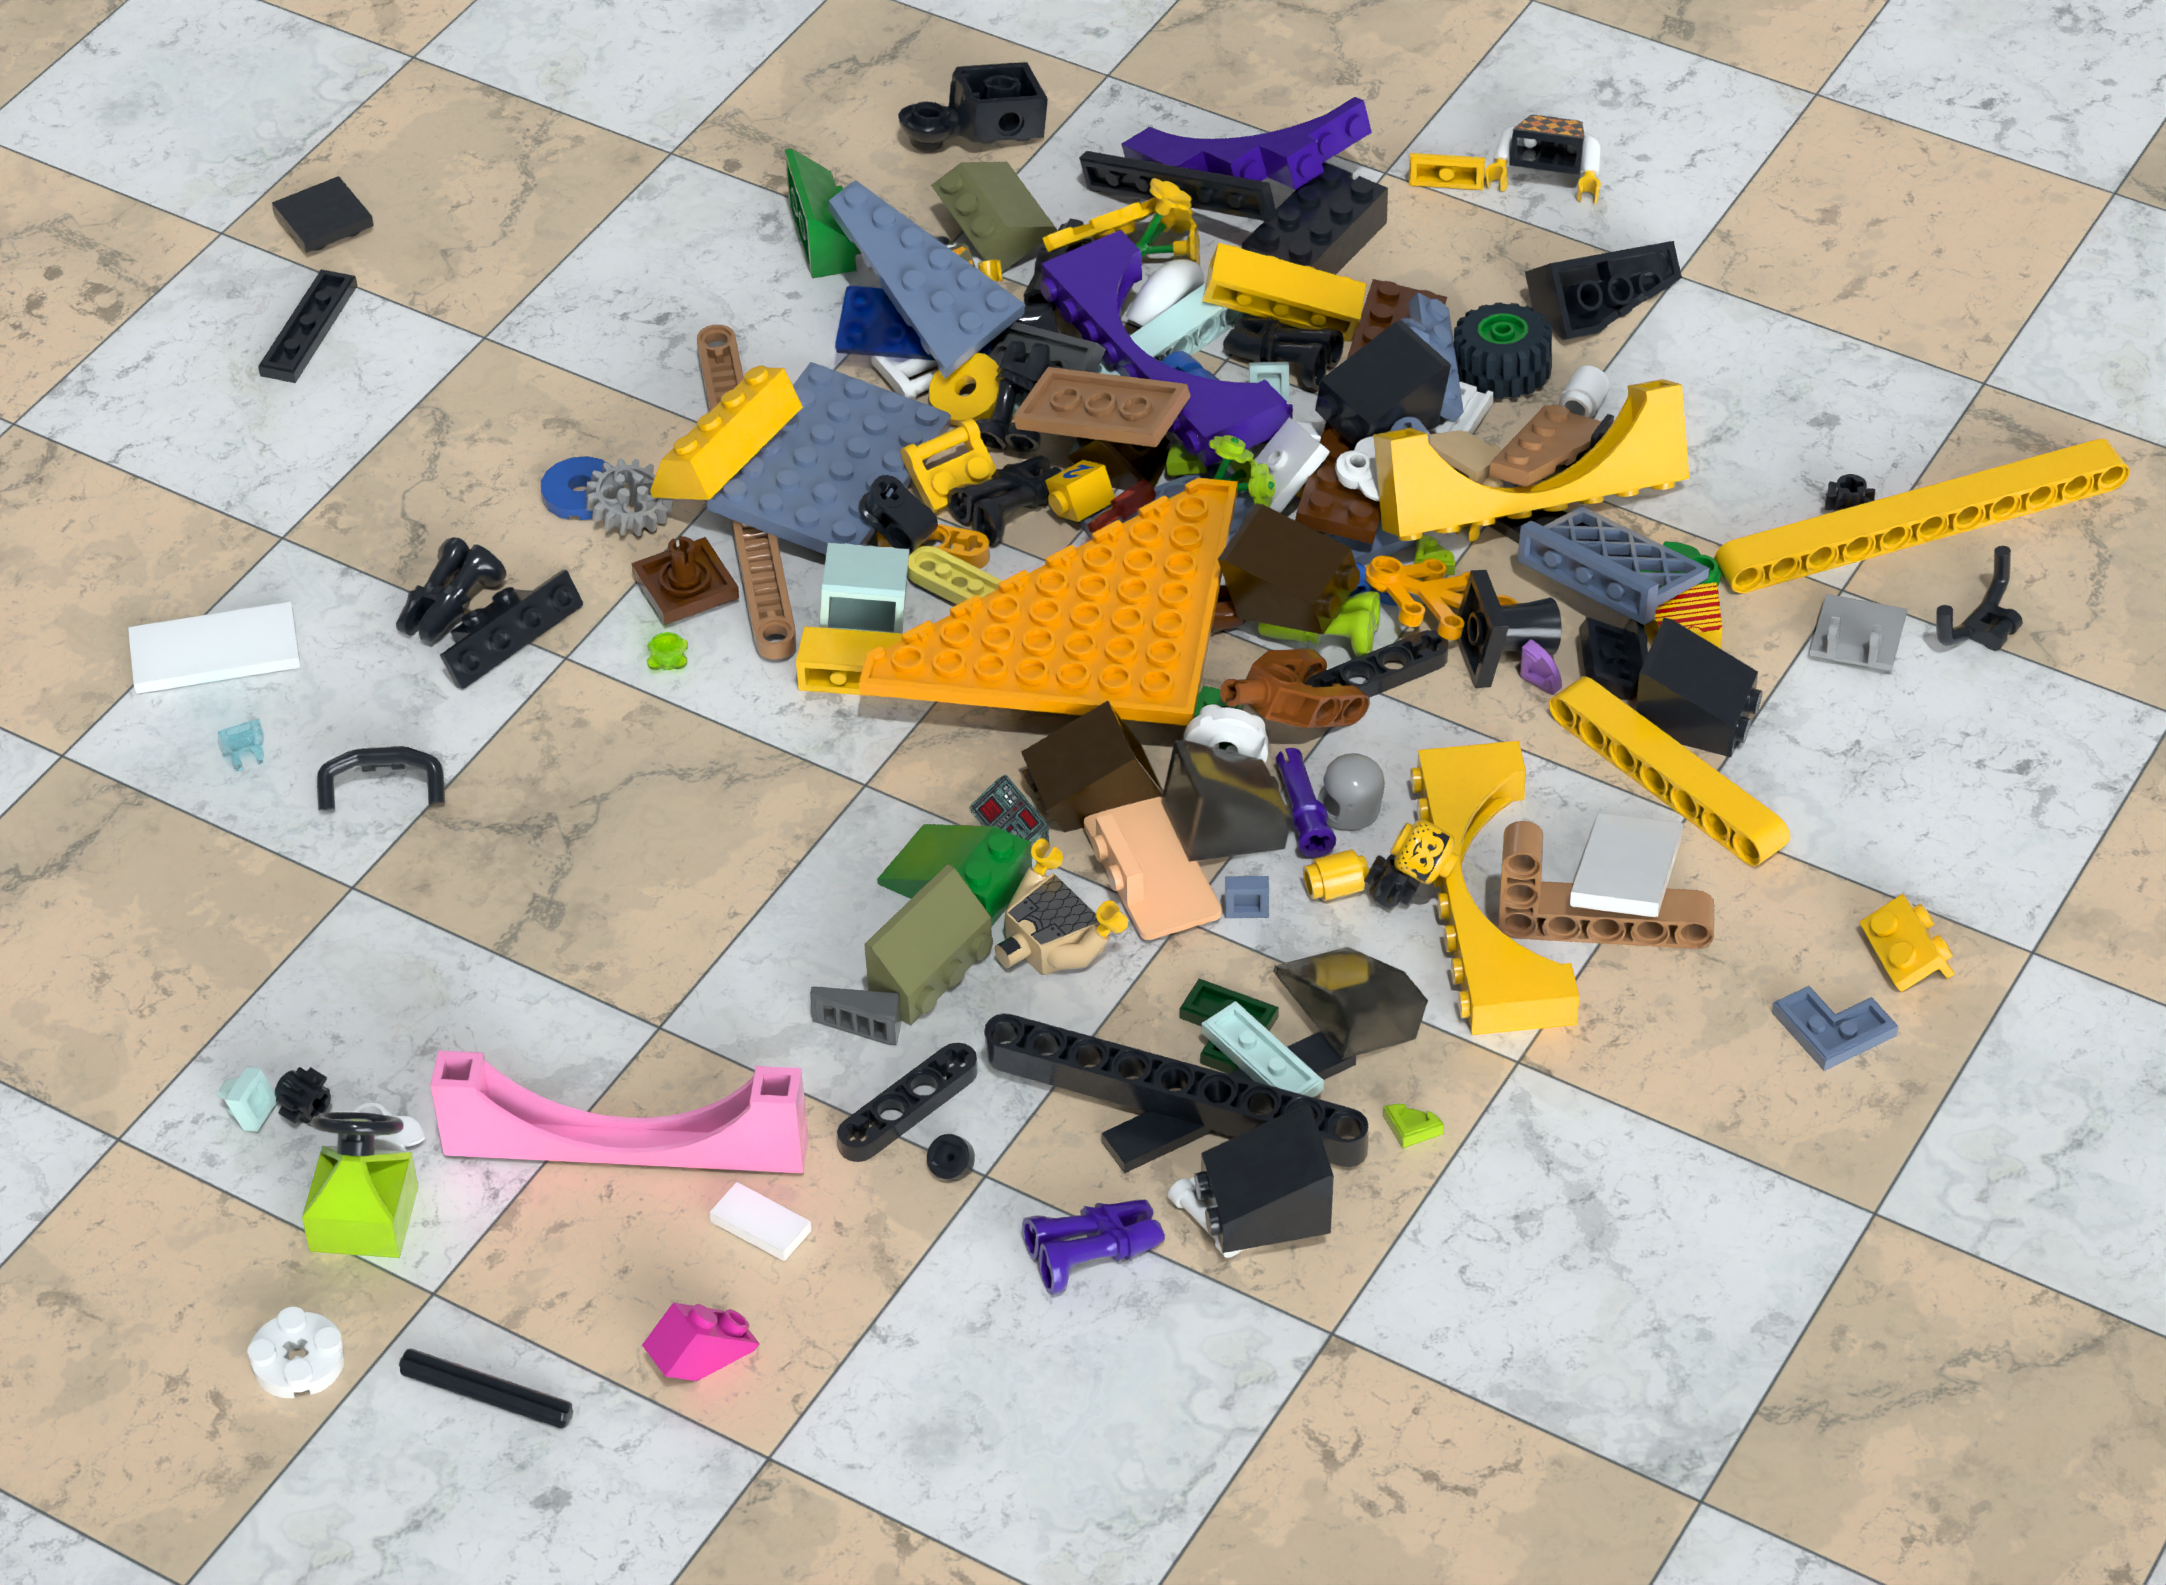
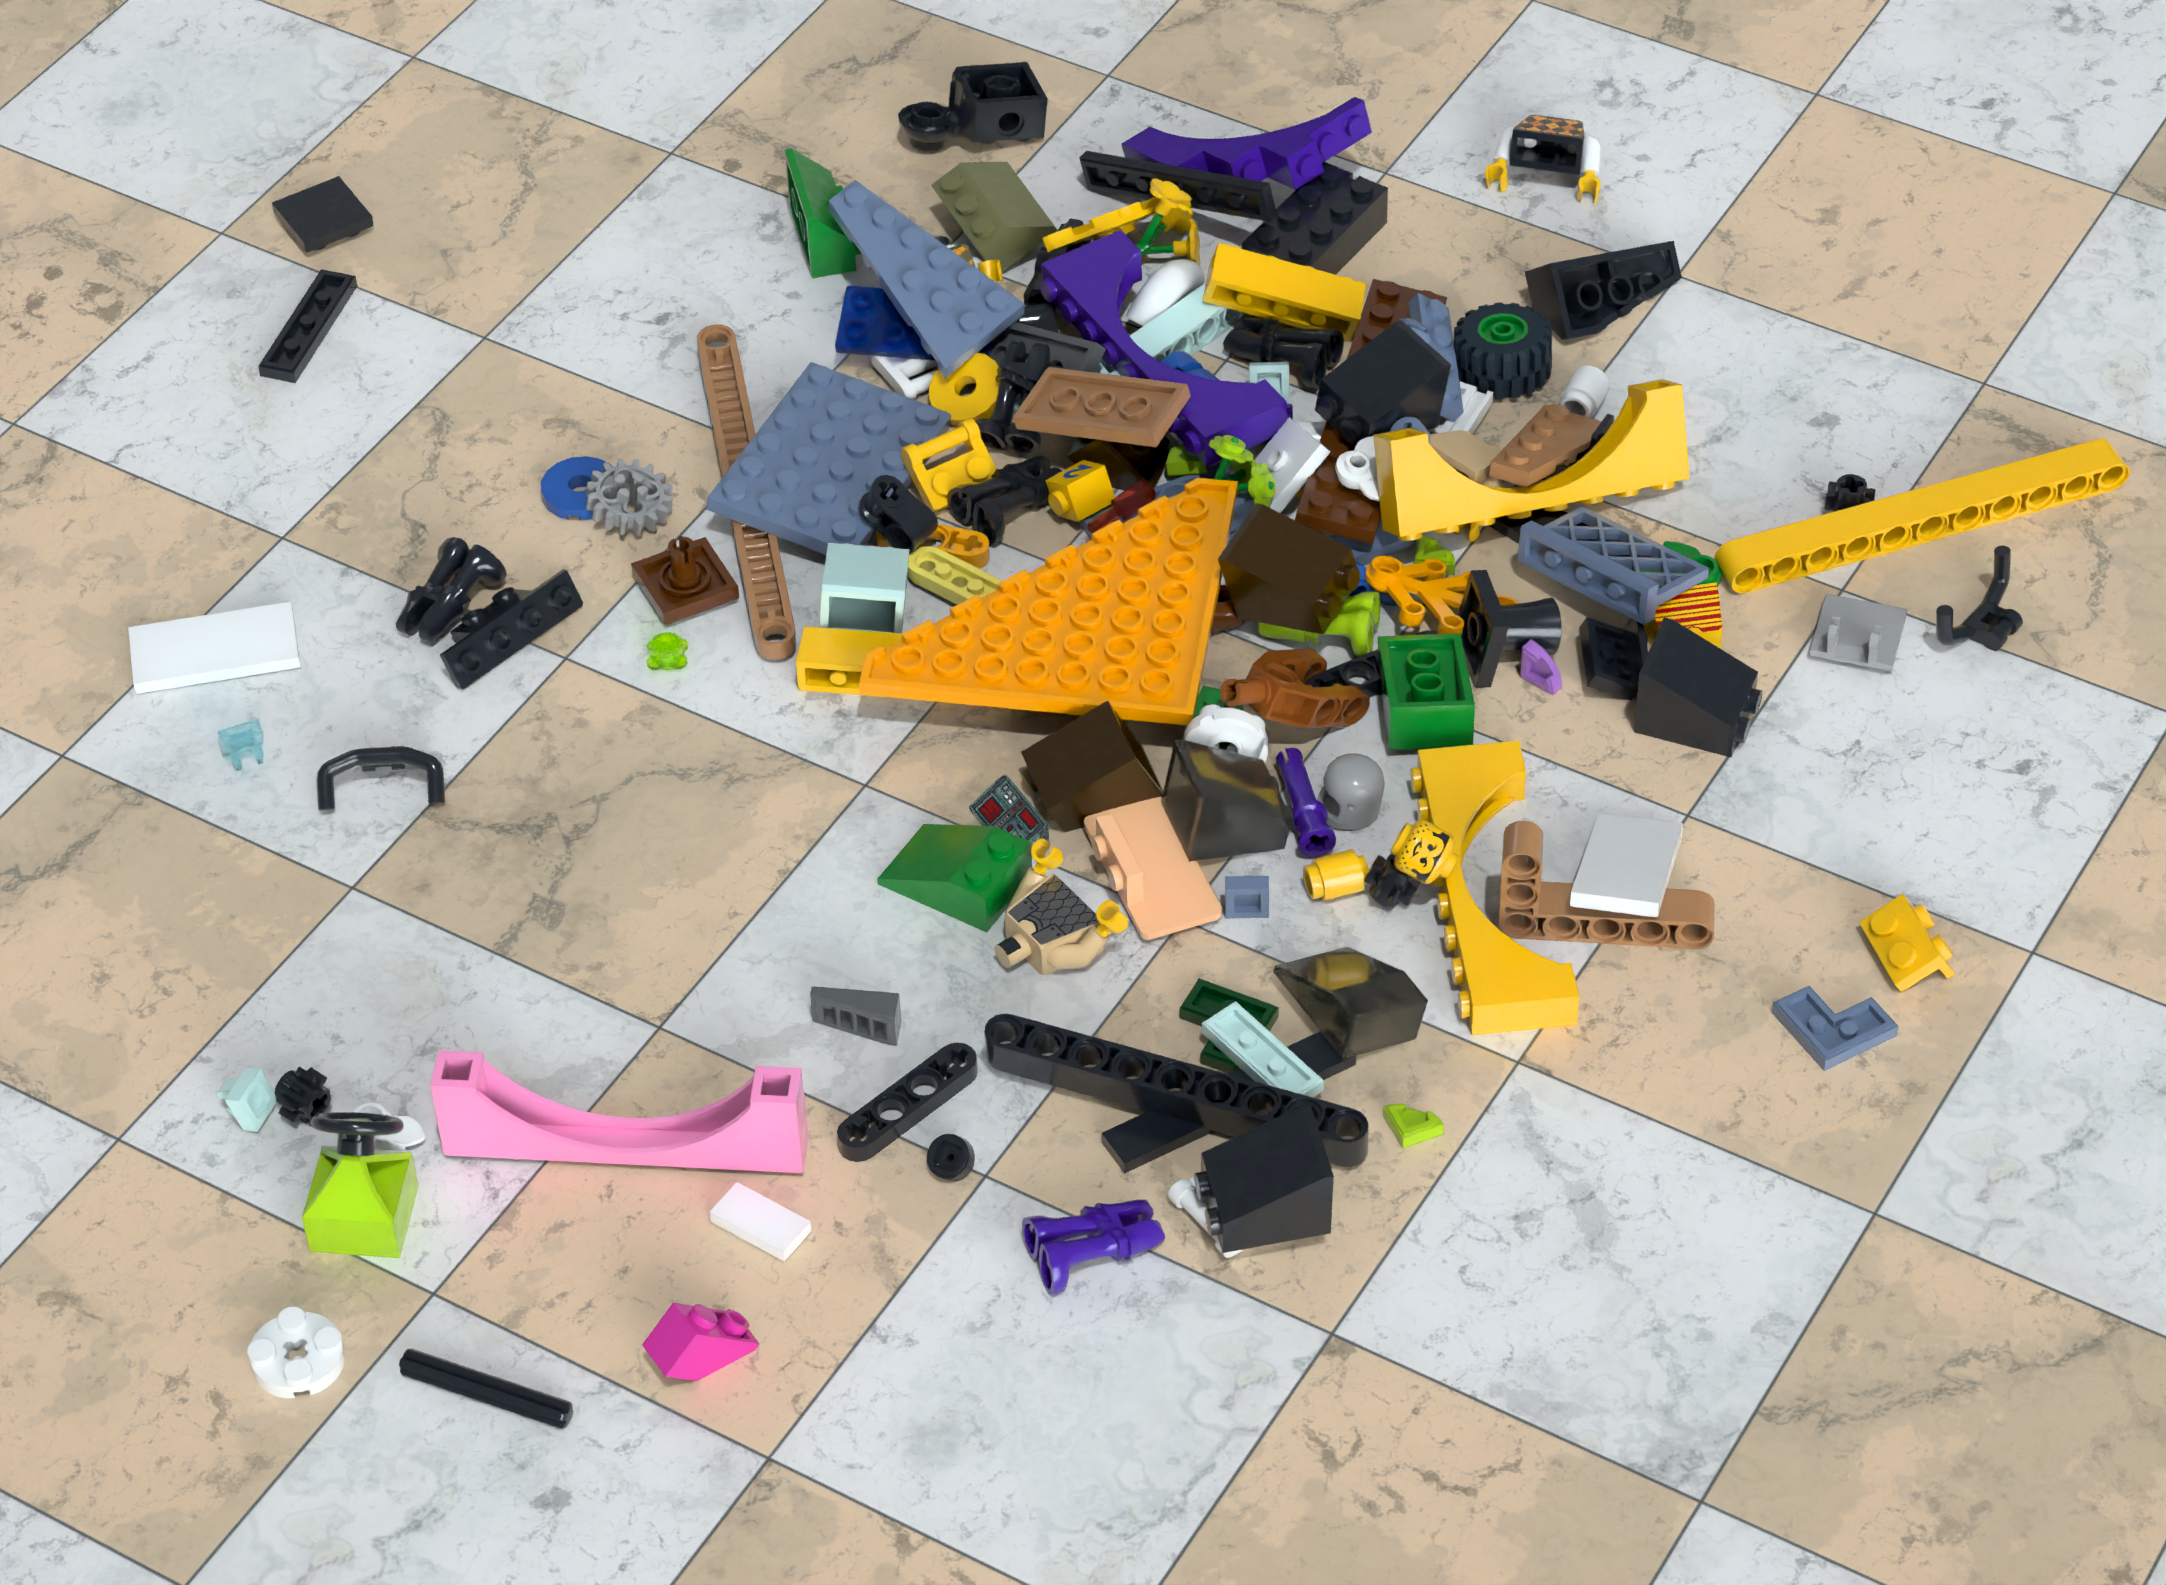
yellow slope [650,365,803,500] -> none
olive slope [864,864,993,1026] -> none
yellow slope [1409,153,1485,190] -> none
yellow beam [1548,676,1791,866] -> none
none -> green slope [1377,633,1475,751]

